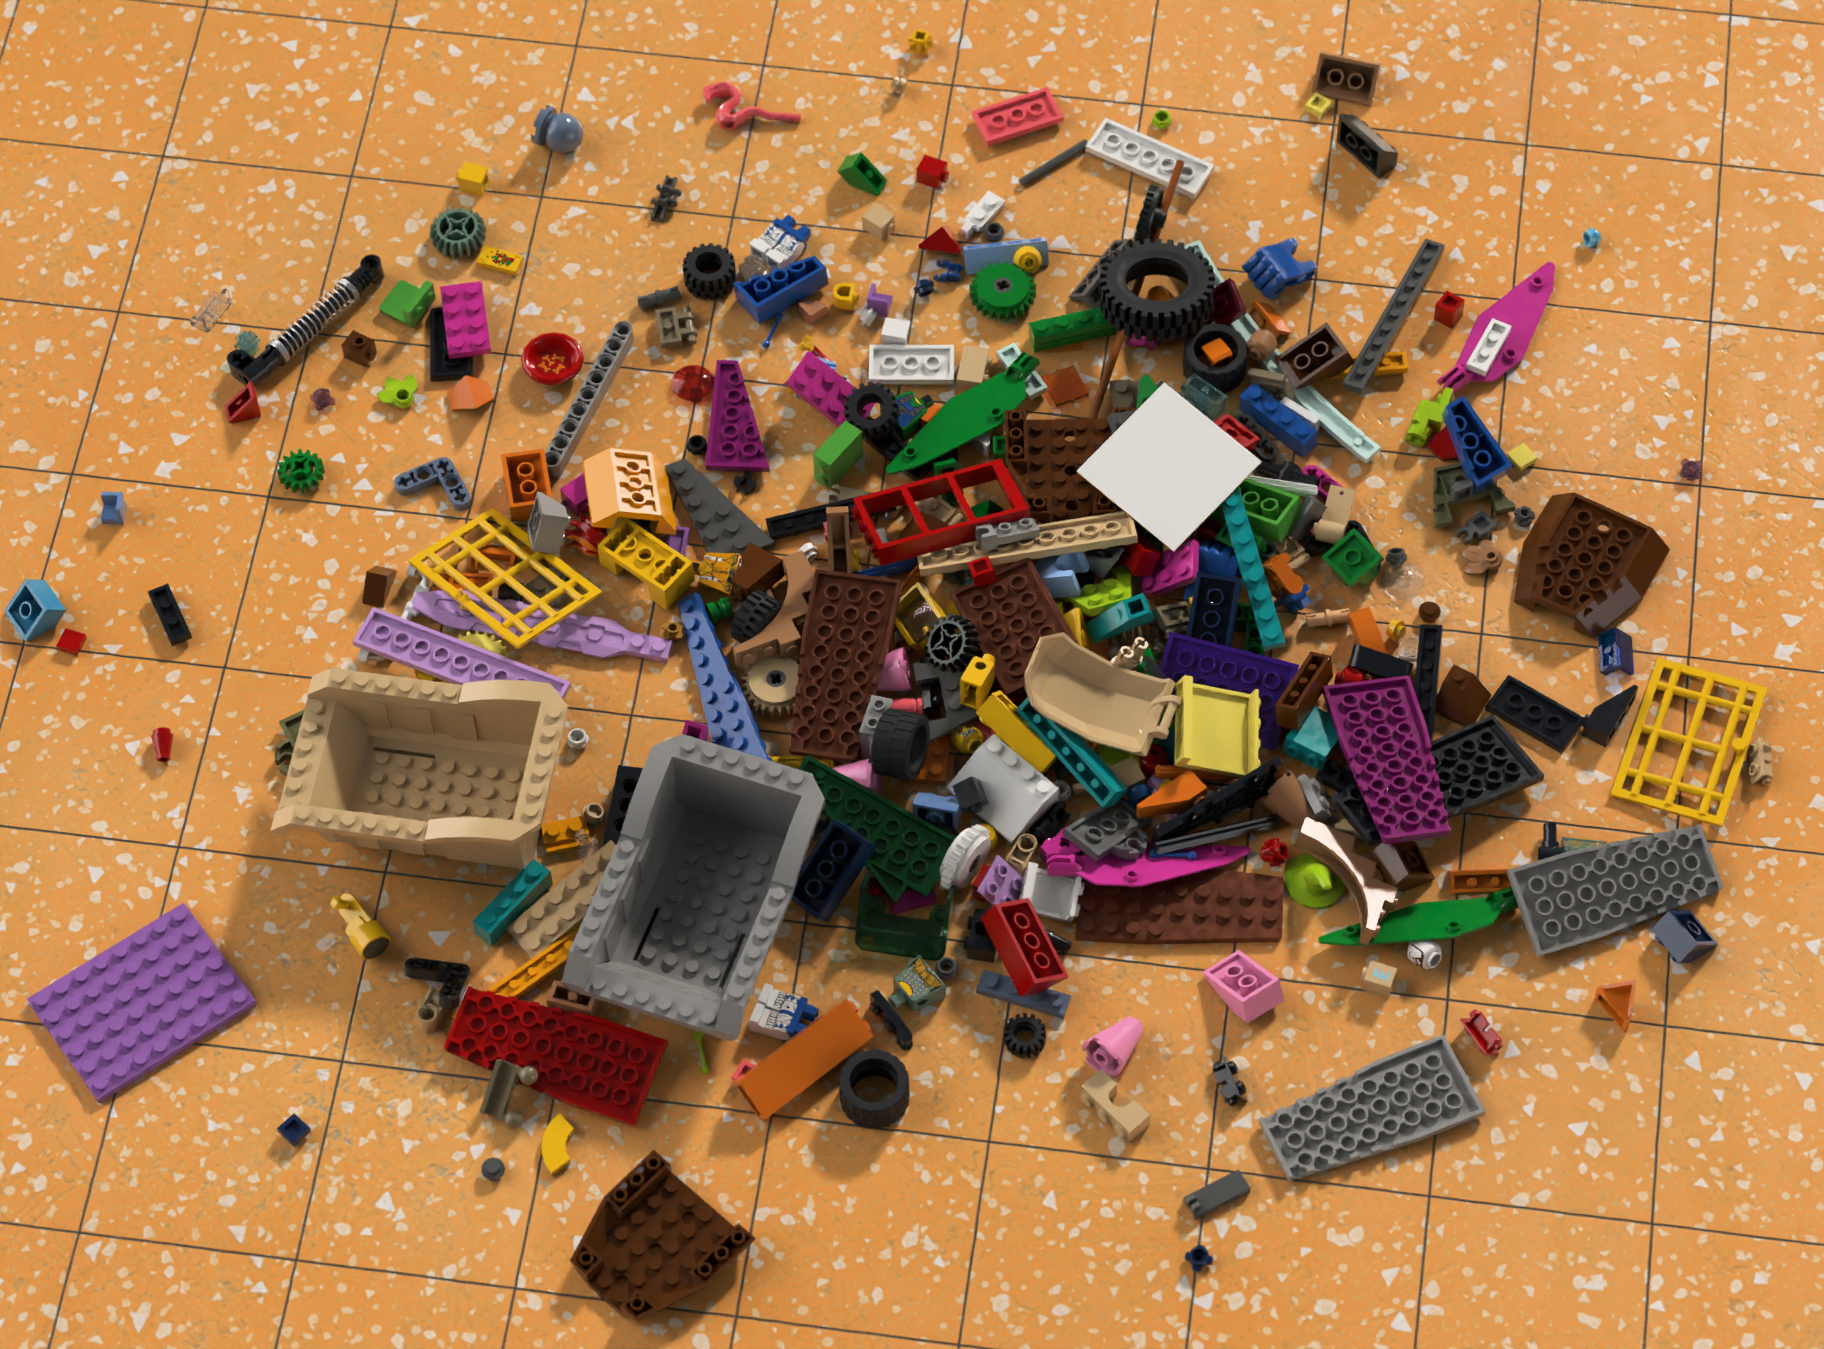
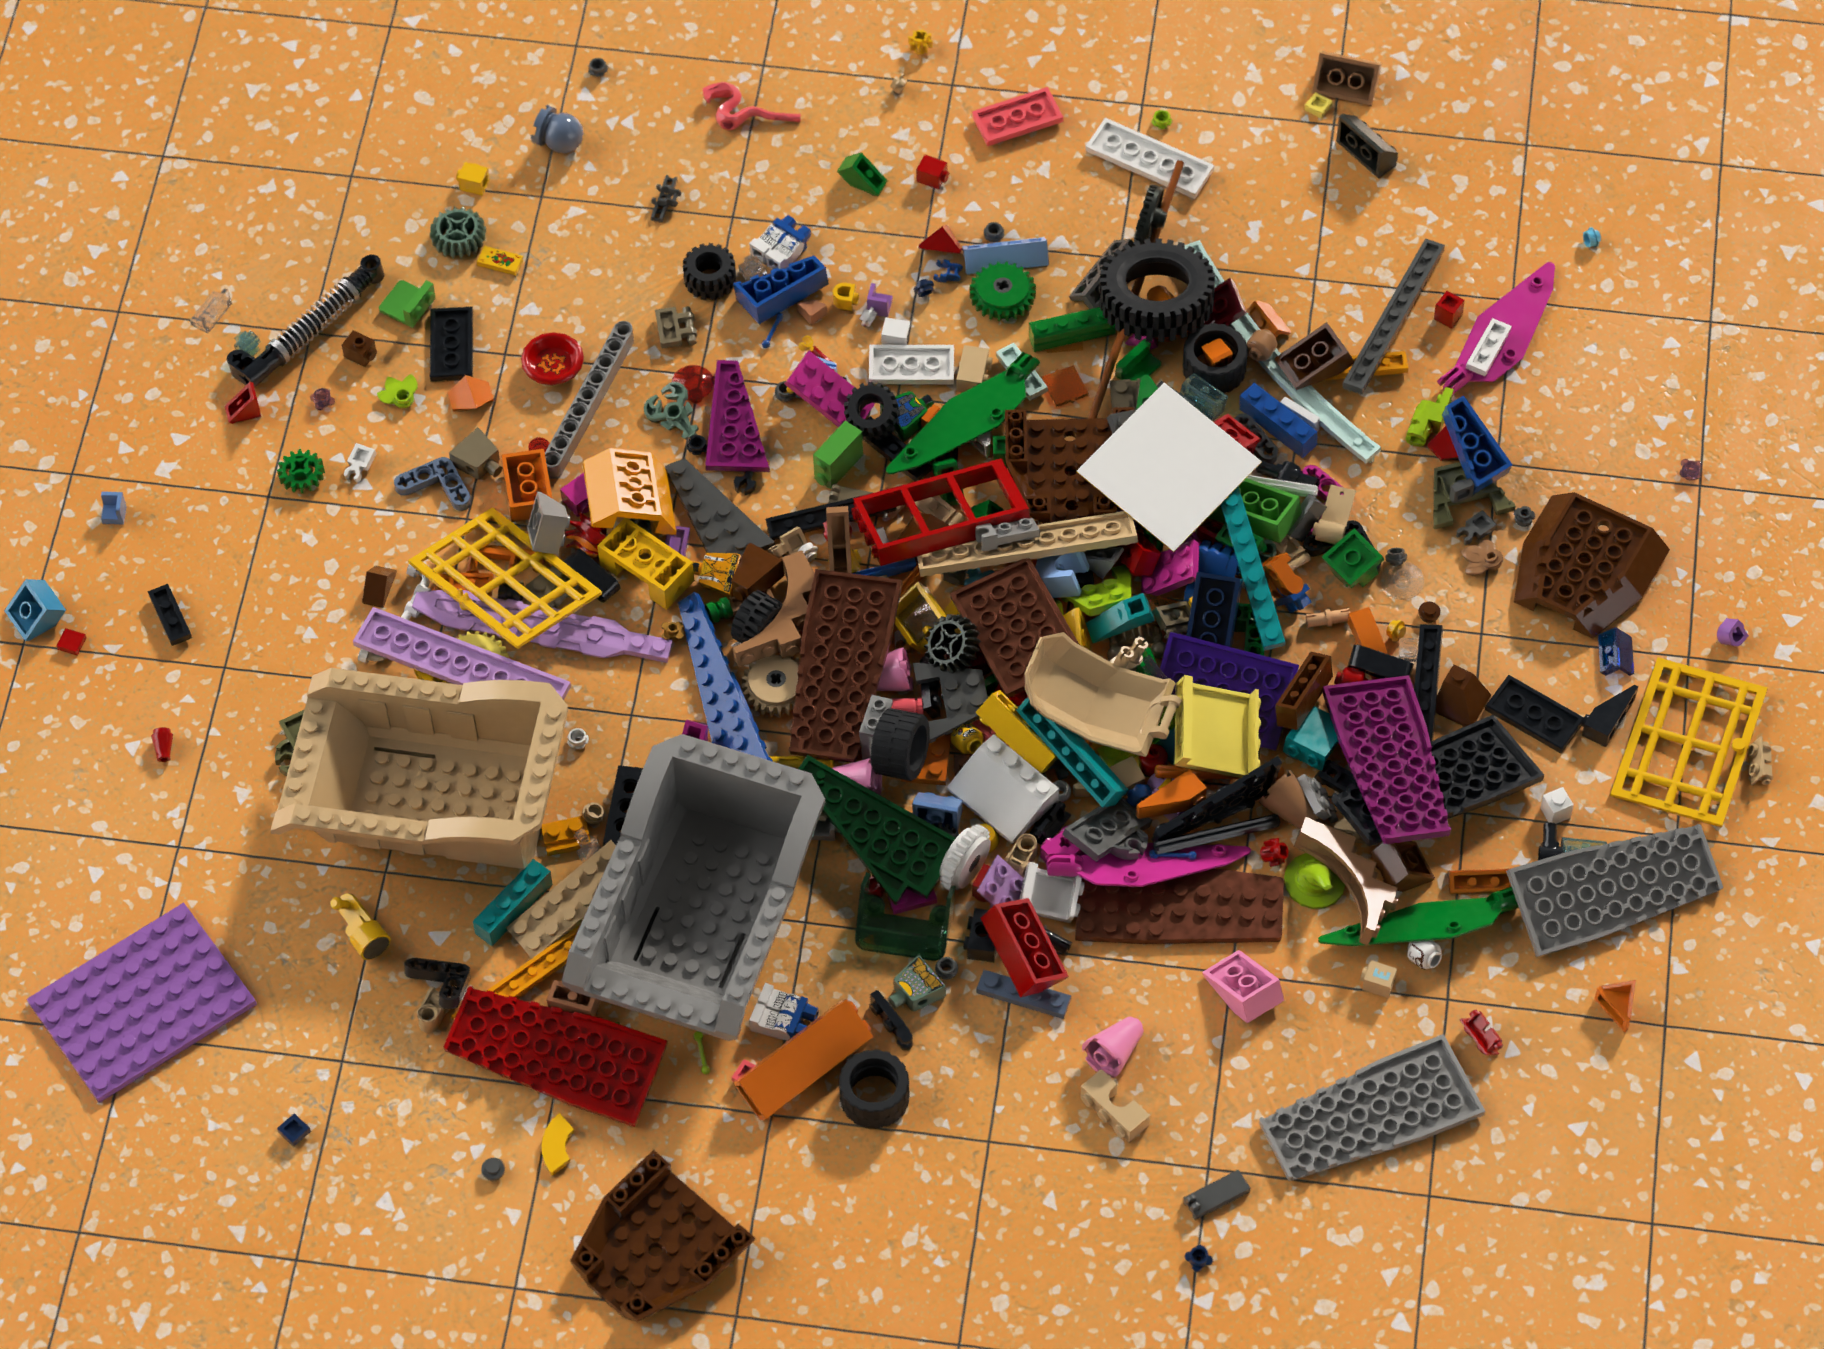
dark pink plate [440,281,491,359] -> none
dark tan gear [479,1059,538,1129] -> none
dark grey pin [637,286,681,310] -> none
dark blue brick [791,818,877,922] -> none
tan brick [862,203,895,241] -> none
black brick [952,776,989,814] -> none
white hinge [960,191,1006,240] -> none
yellow torso [960,654,996,710] -> none
red slope [967,556,996,588] -> none
black tyre [1004,1013,1046,1058] -> none
yellow cone [1013,246,1042,274] -> none
dark grey bar [1019,139,1088,186] -> none
black hinge [1212,1055,1248,1106] -> none
blue piece [1242,238,1318,300] -> none
dark tan plate [1247,368,1296,400] -> none
light yellow tile [1506,443,1537,471] -> none
slope [1651,910,1719,963] -> none
none -> white plate [344,443,377,483]
none -> dark tan torso [449,427,502,479]
none -> clear red tile [528,437,549,452]
none -> black beam [563,548,621,603]
none -> dark grey plate [588,58,608,77]
none -> sand green animal [644,382,699,440]
none -> tan plate [768,527,808,557]
none -> dark grey plate [775,381,796,402]
none -> green panel [1115,338,1162,381]
none -> white brick [1540,787,1574,824]
none -> medium lavender plate [1717,618,1749,646]

